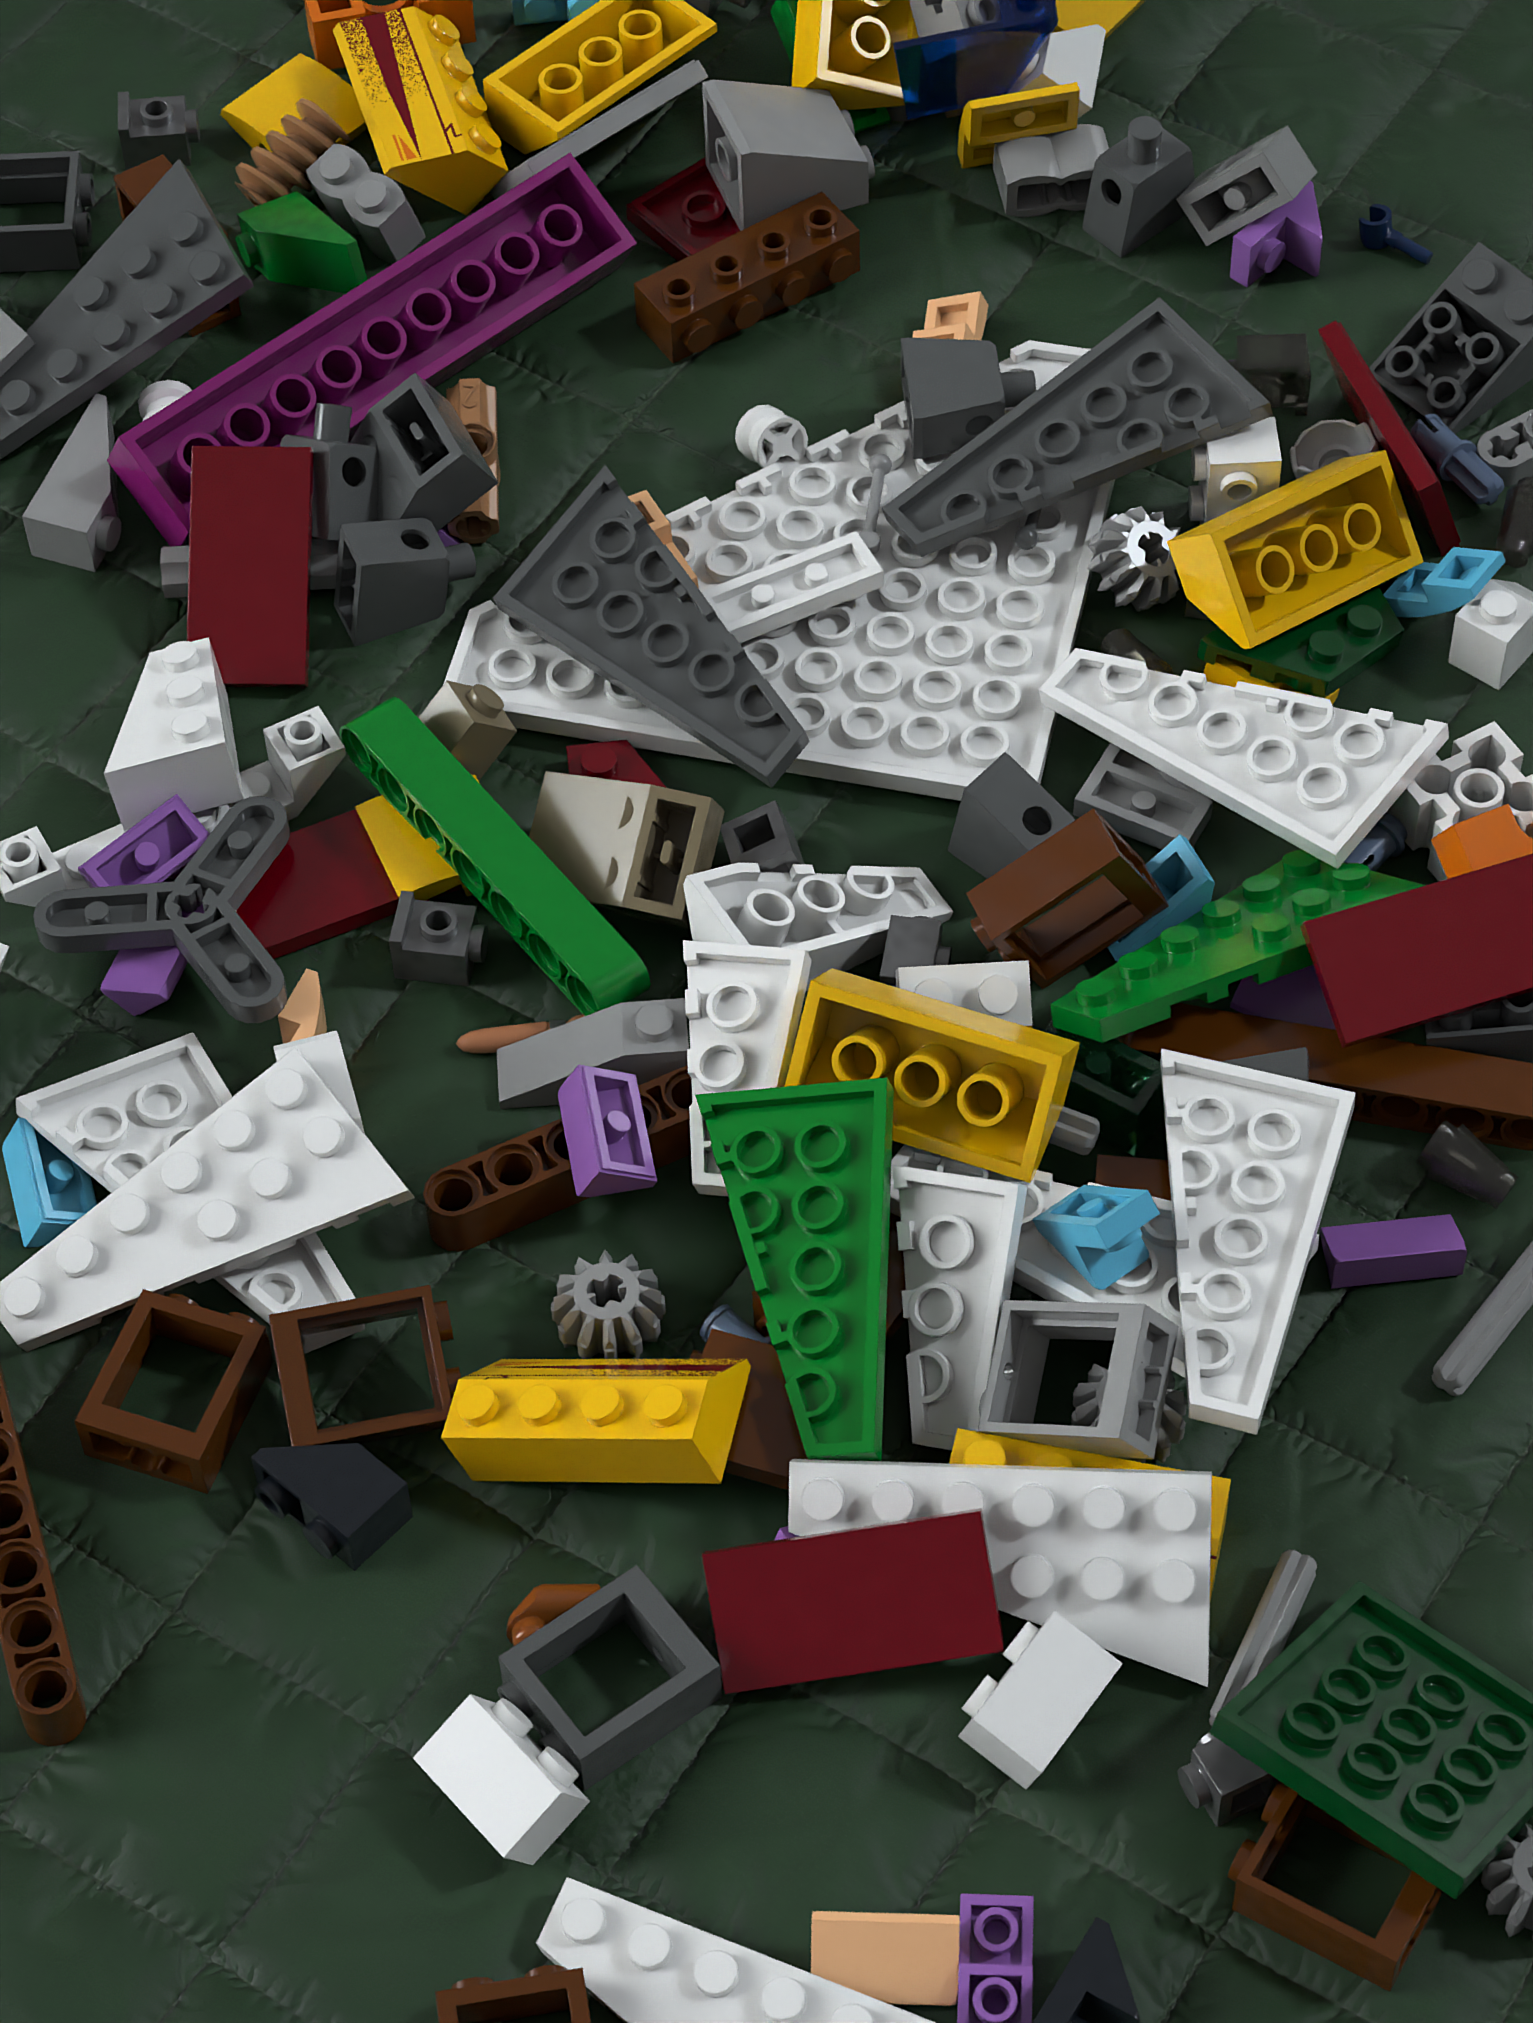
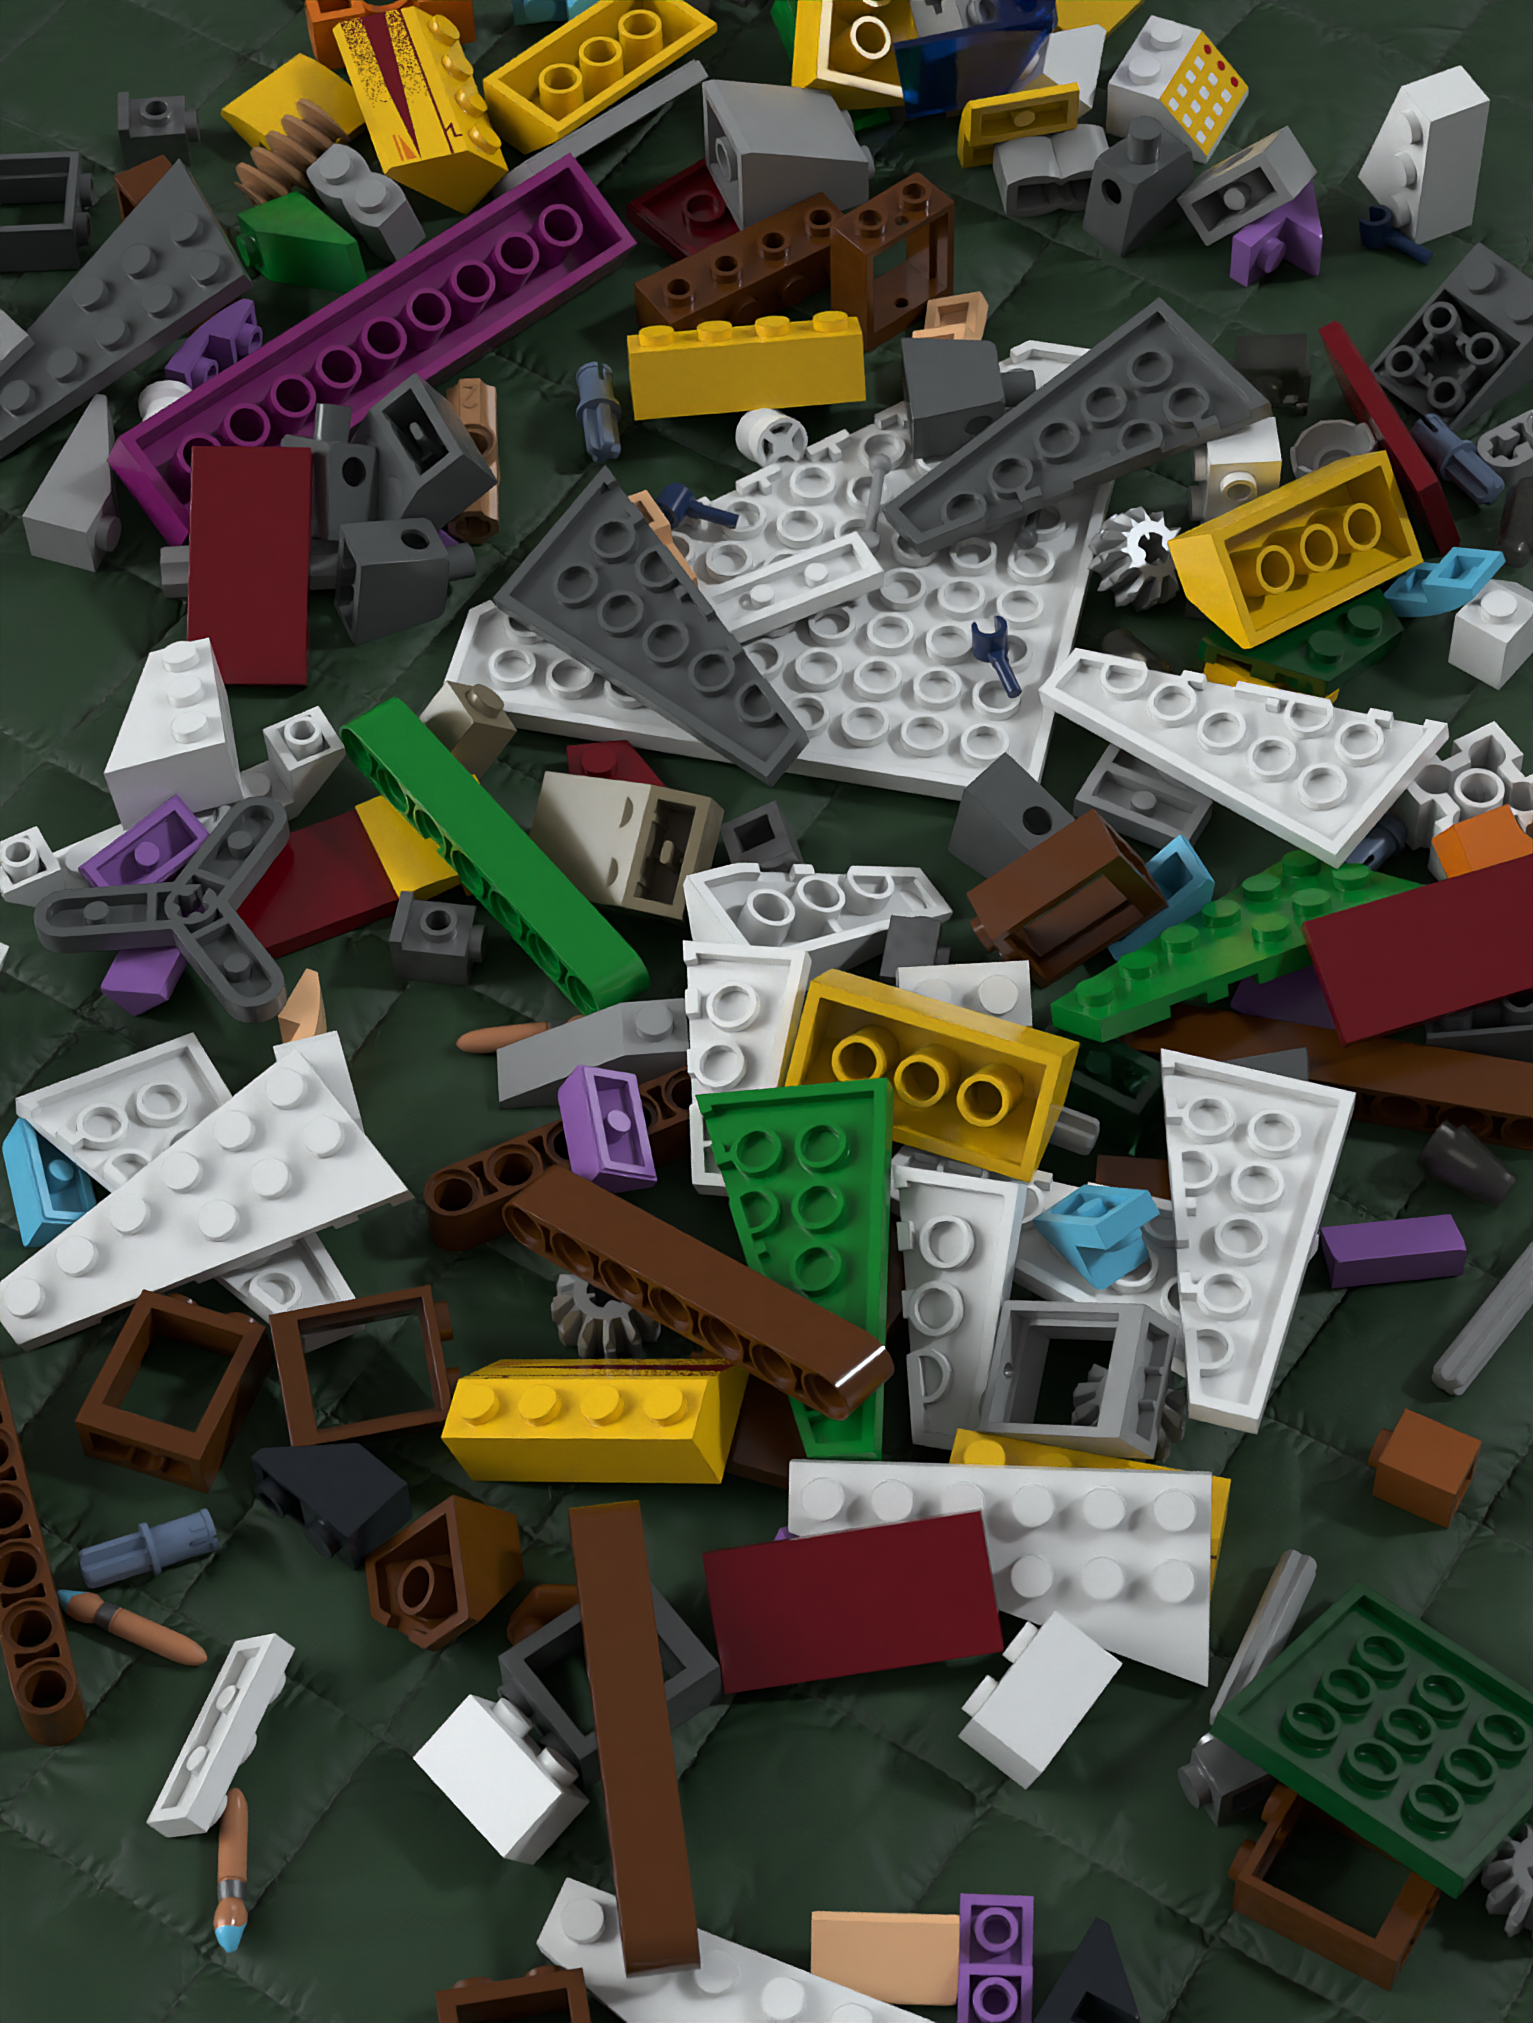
none -> nougat piece [57,1589,207,1666]
none -> sand blue axle [78,1508,220,1589]
none -> white plate [146,1633,295,1838]
none -> medium lavender slope [164,298,263,390]
none -> nougat piece [213,1788,248,1953]
none -> reddish brown slope [364,1495,524,1652]
none -> reddish brown beam [502,1165,894,1421]
none -> reddish brown beam [568,1500,701,1979]
none -> sand blue axle [576,362,622,464]
none -> yellow slope [627,311,866,420]
none -> dark blue hand [655,482,739,529]
none -> reddish brown window [830,171,955,353]
none -> dark blue hand [971,615,1022,698]
none -> white slope [1106,15,1249,164]
none -> white wedge [1358,65,1490,244]
none -> dark orange brick [1367,1408,1482,1529]

